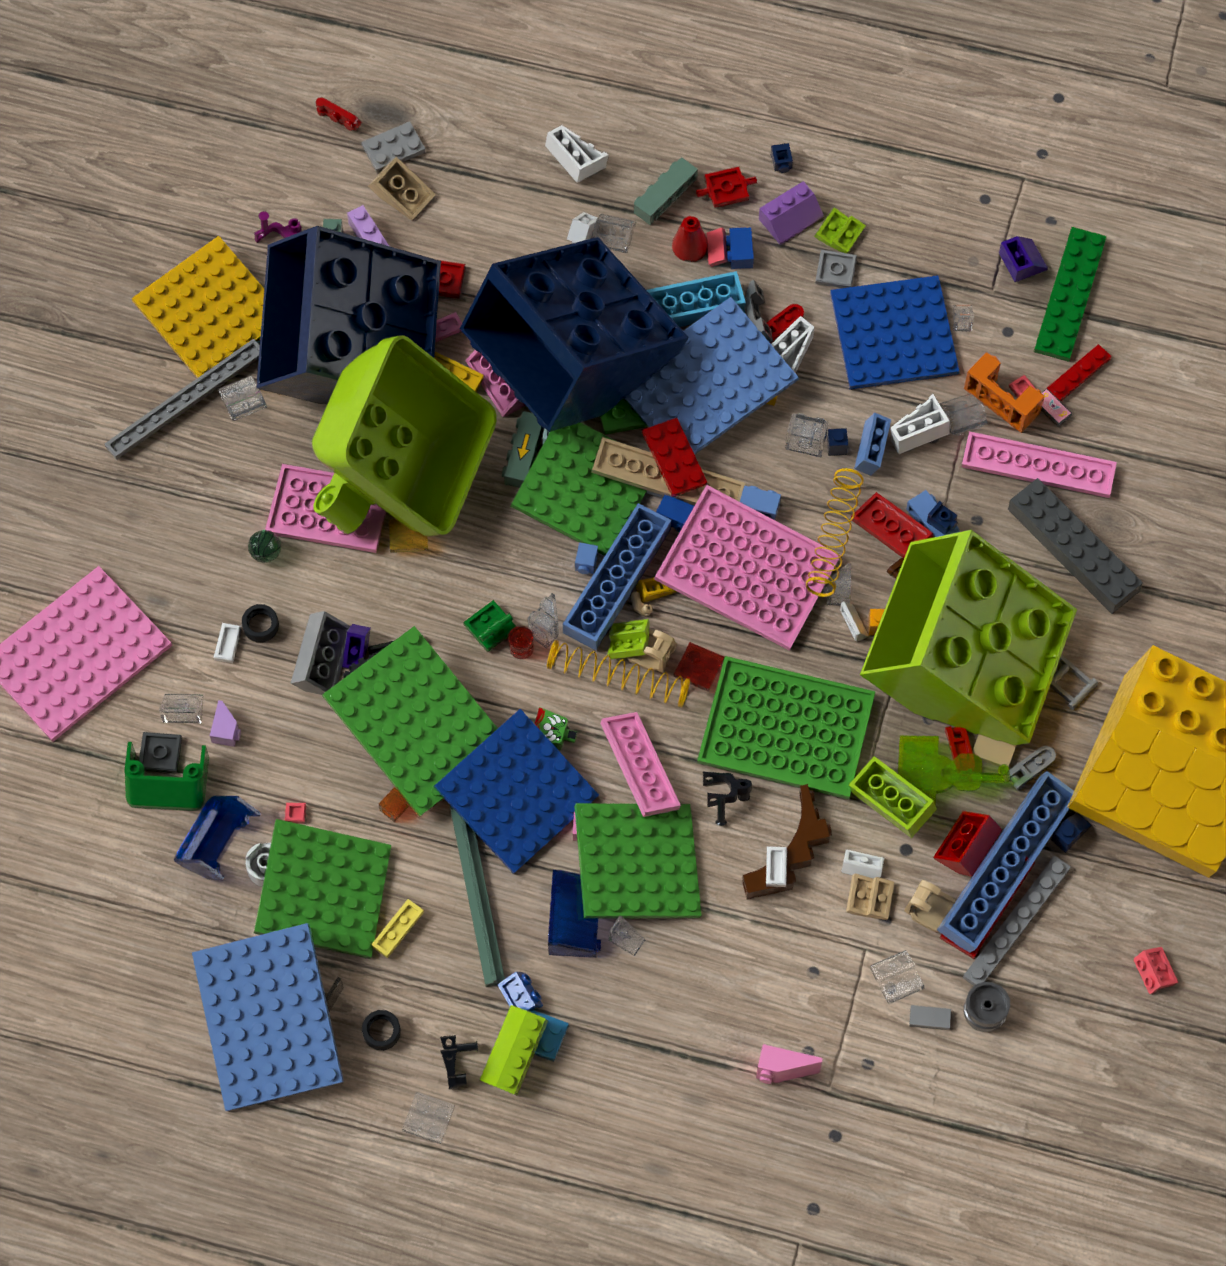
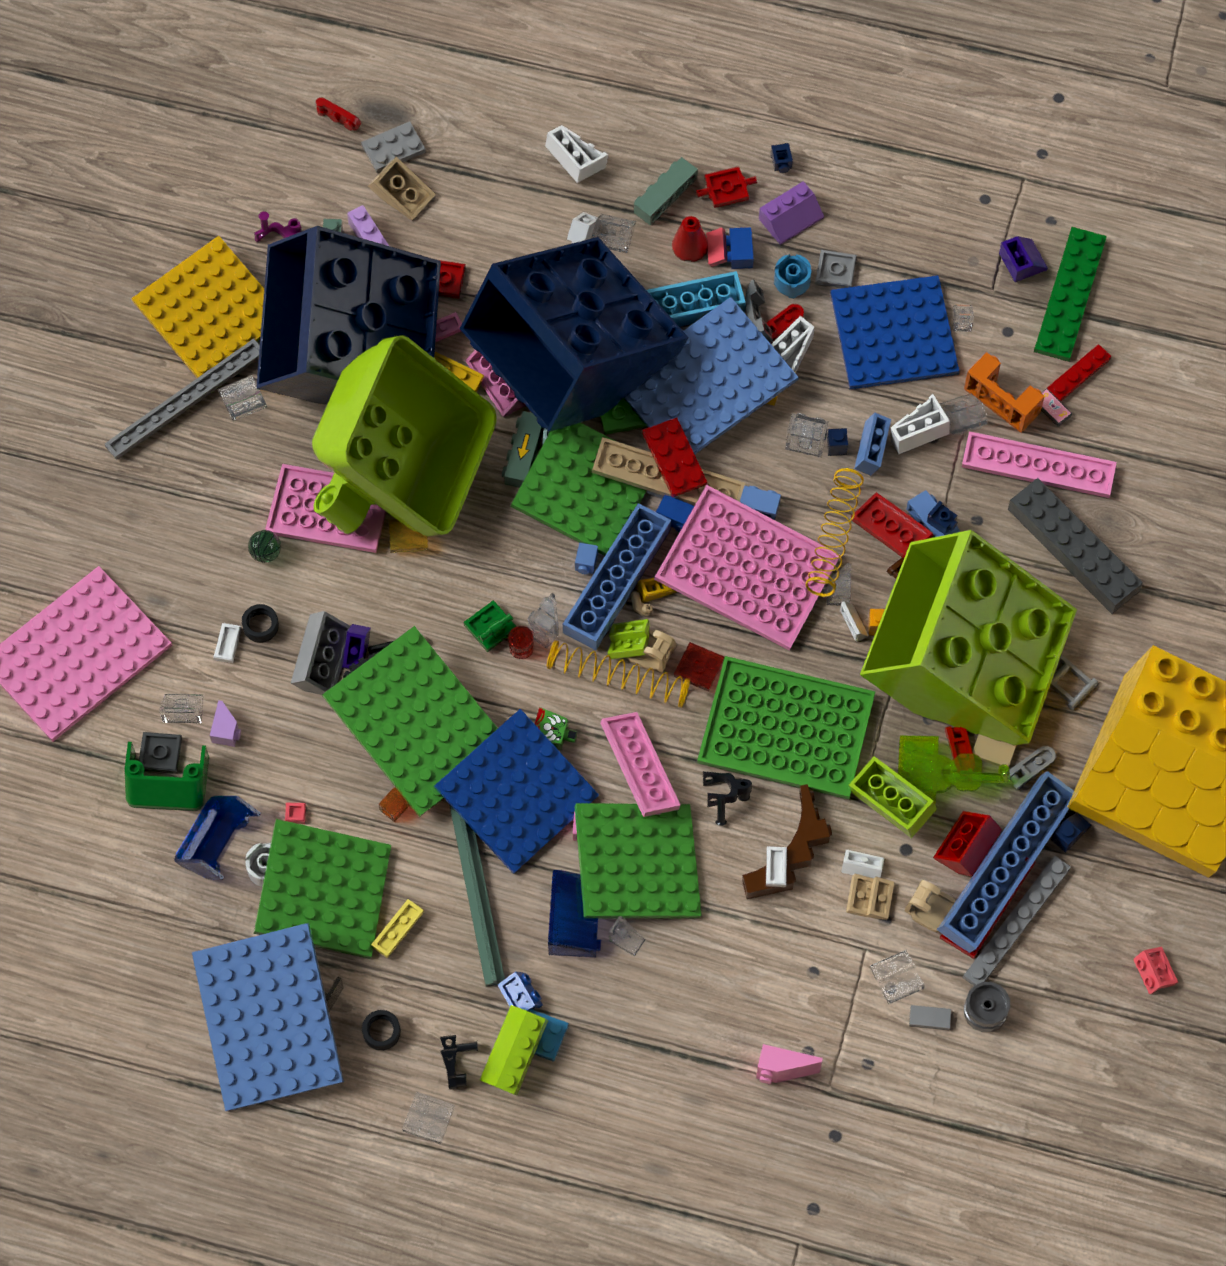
lime slope [814,207,866,253] -> none
coral tile [1009,375,1035,397] -> none
none -> dark azure brick [774,254,811,298]

